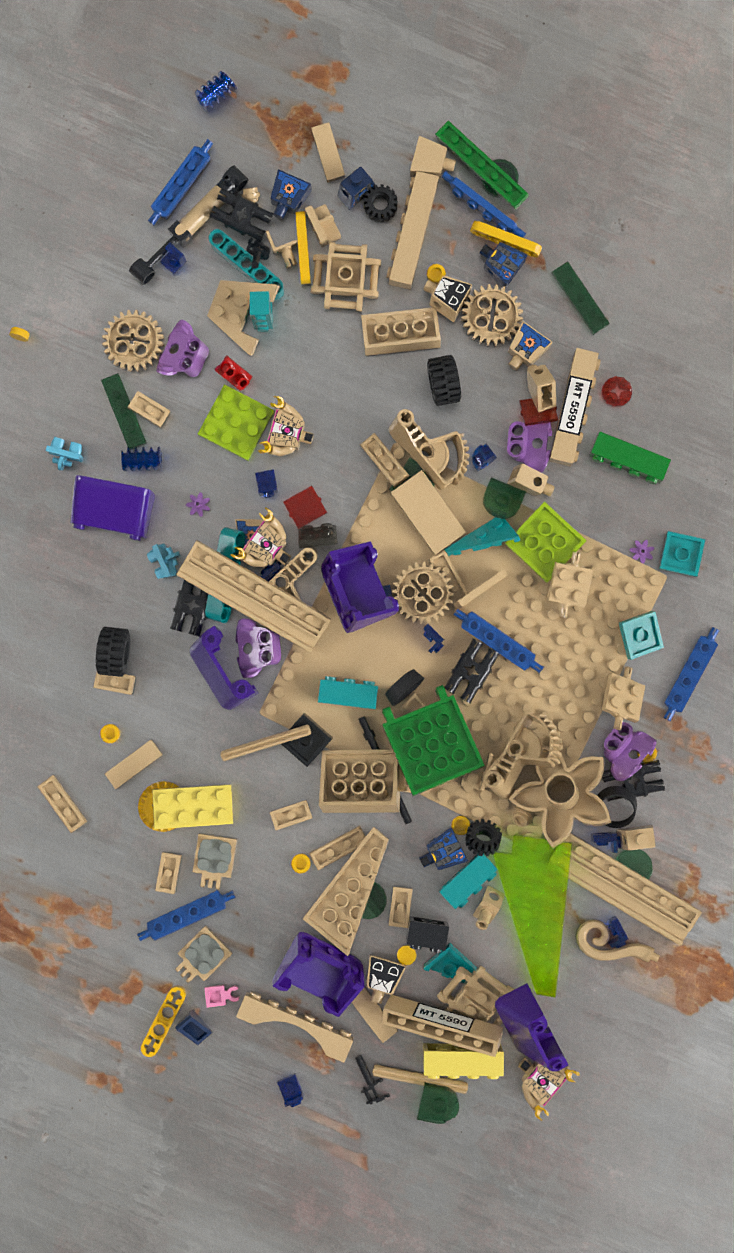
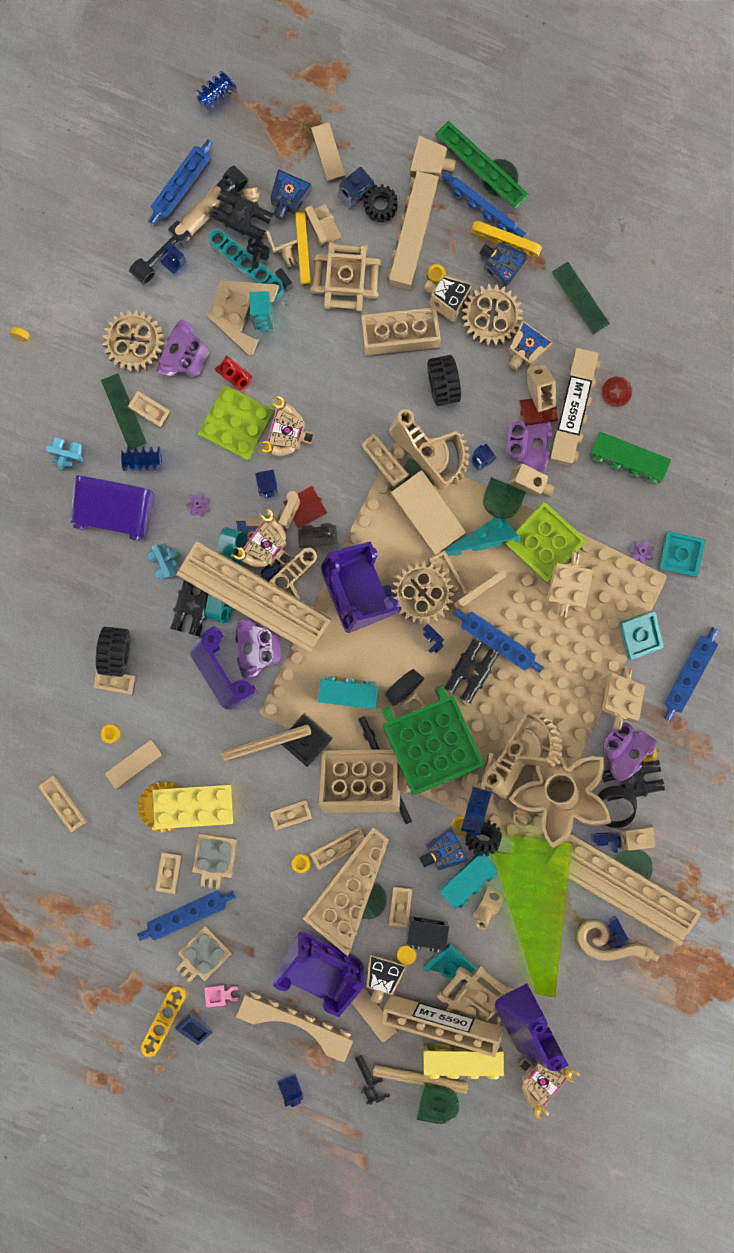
none -> black tile [275,268,293,292]
none -> tan plate [277,491,300,530]
none -> clear blue arch [461,787,492,836]

